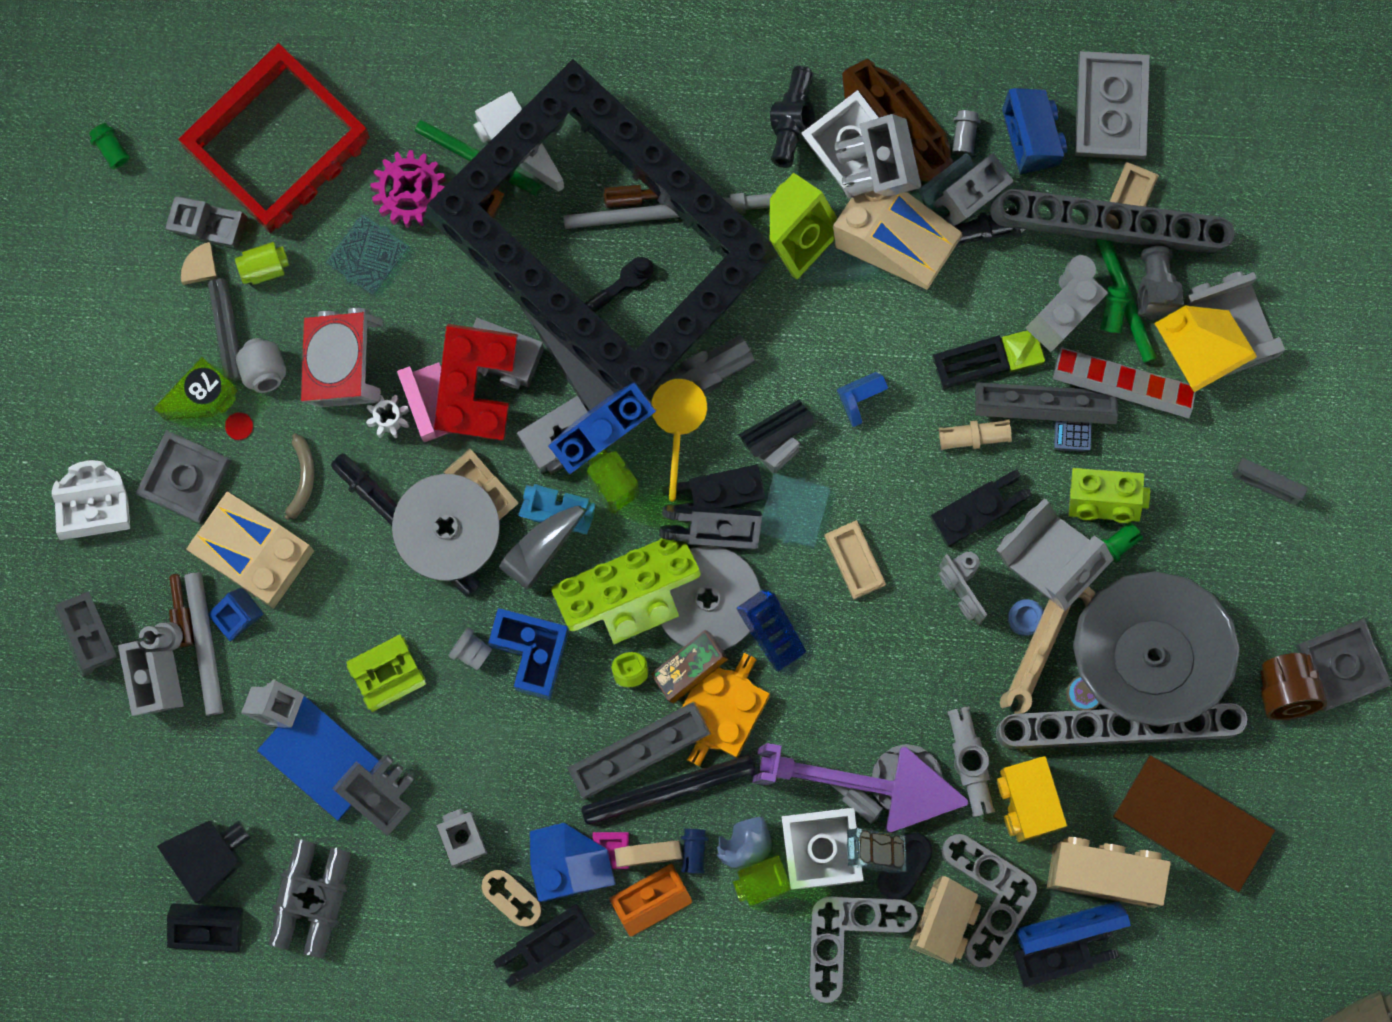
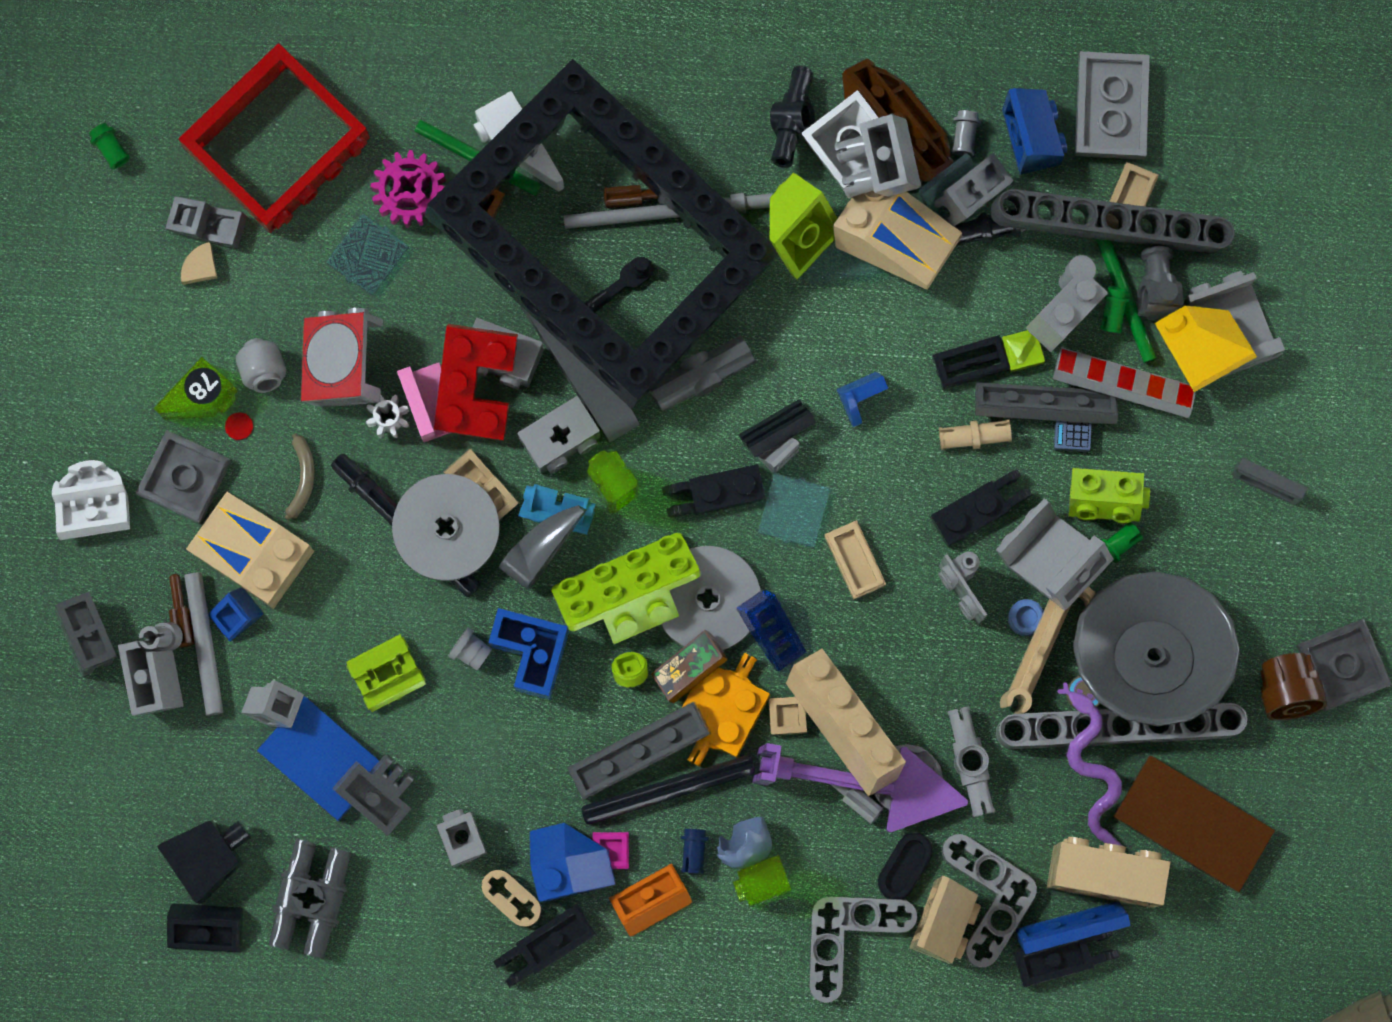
dark grey axle [208,278,241,381] -> none
lime brick [235,242,290,285] -> none
blue slope [548,382,656,474] -> none
tan beam [614,840,682,867] -> none
yellow piece [651,379,707,502] -> none
black hinge [659,505,763,549] -> none
white slope [782,808,863,889] -> none
tile [847,828,906,873] -> none
yellow slope [997,756,1067,842] -> none
none -> tan tile [768,697,807,736]
none -> tan brick [786,649,906,797]
none -> medium lavender animal [1057,682,1123,846]

